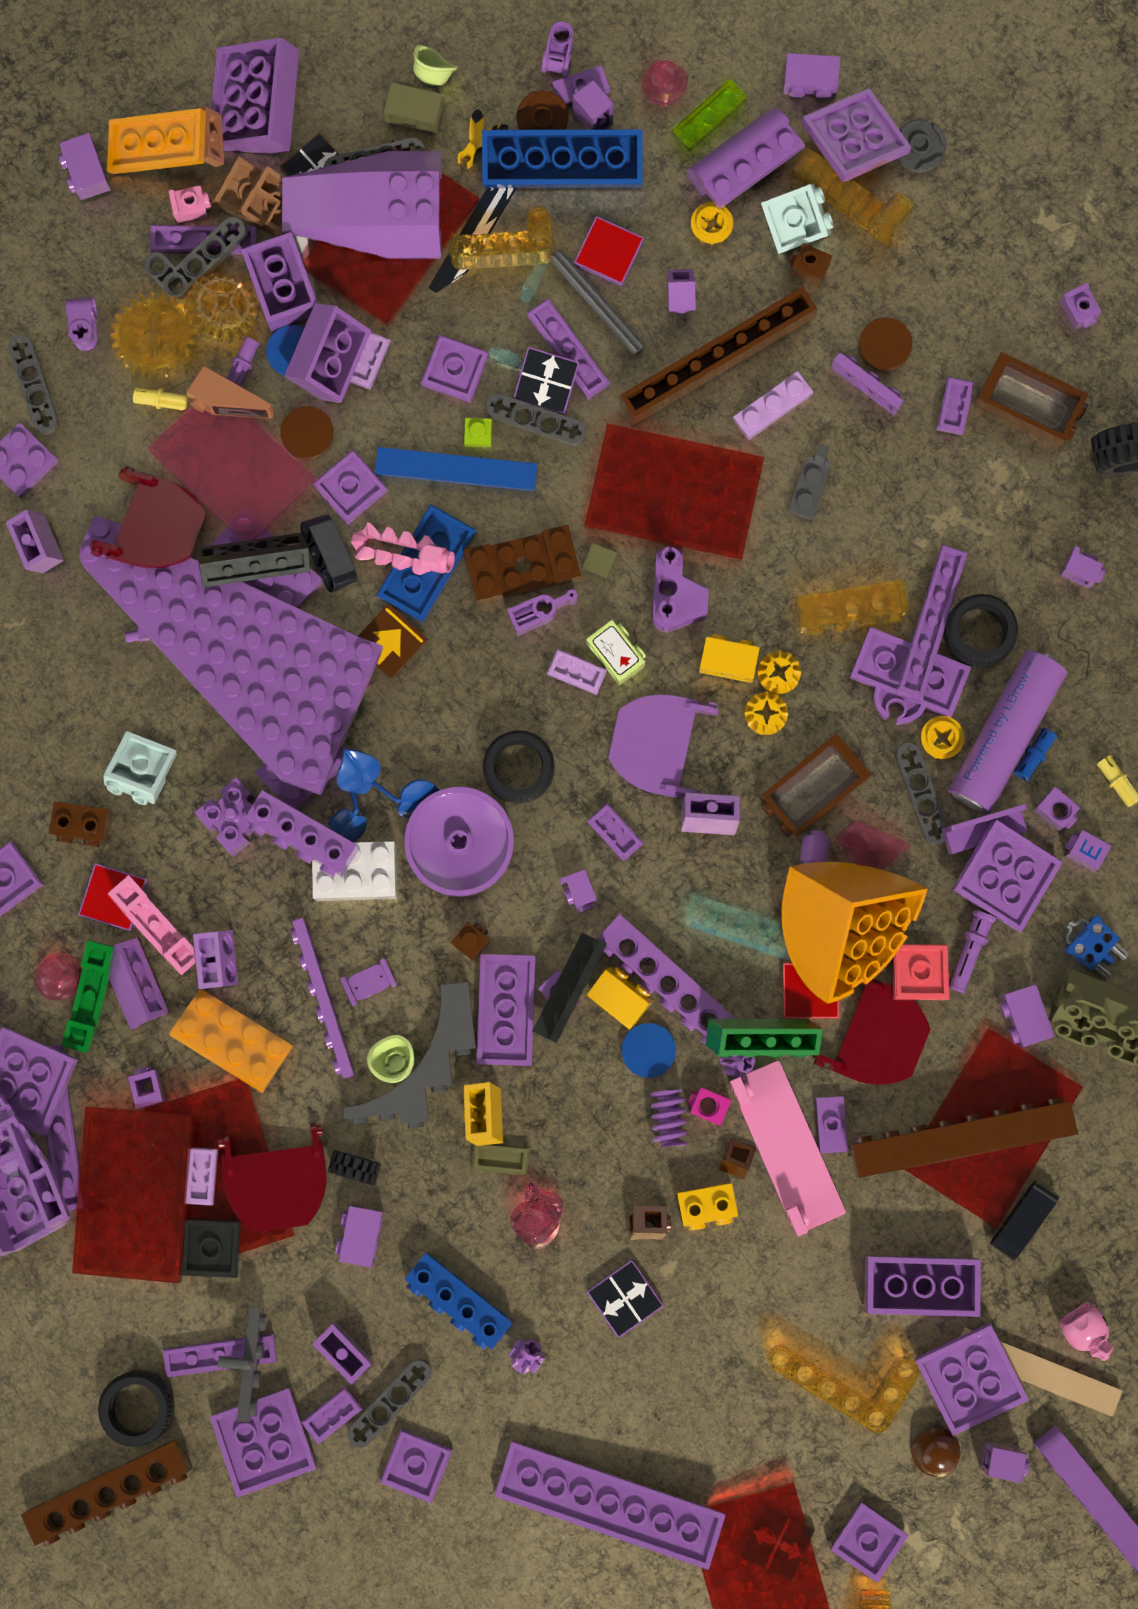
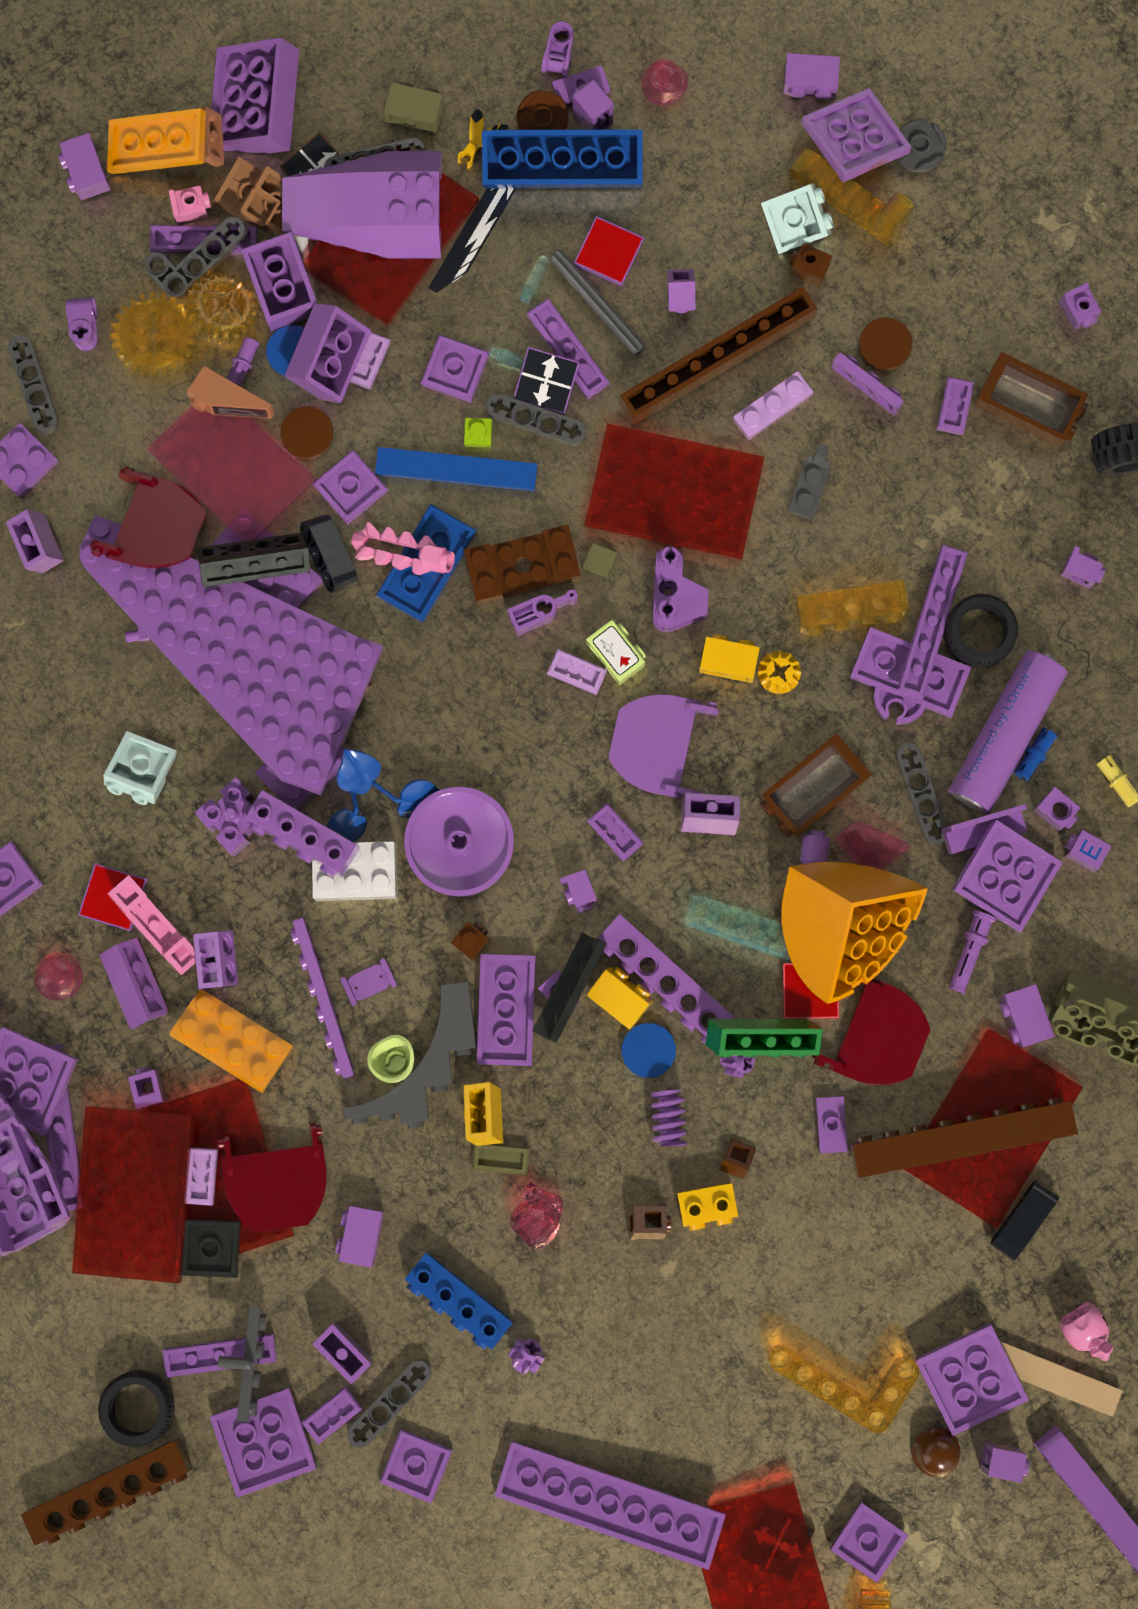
reddish brown brick [49,802,113,848] -> none
green slope [61,940,114,1053] -> none
light yellow axle [133,386,188,410] -> none
black tyre [327,1150,381,1185] -> none
reddish brown tile [358,604,428,680] -> none
yellowish green helmet [413,45,458,86] -> none
clear yellow beam [448,206,553,270] -> none
black tyre [483,730,555,804] -> none
black tile [587,1260,664,1338] -> none
clear neon green plate [671,78,748,152] -> none
medium lavender brick [687,107,805,210] -> none
dark pink brick [687,1087,732,1126] -> none
yellow gear [691,202,733,245] -> none
bright pink bracket [729,1061,846,1236] -> none
yellow gear [745,691,788,735] -> none
medium lavender brick [864,1255,981,1317] -> none
coral tile [892,944,949,1000] -> none
yellow gear [921,716,964,759] -> none
blue piece [1062,916,1129,980] -> none

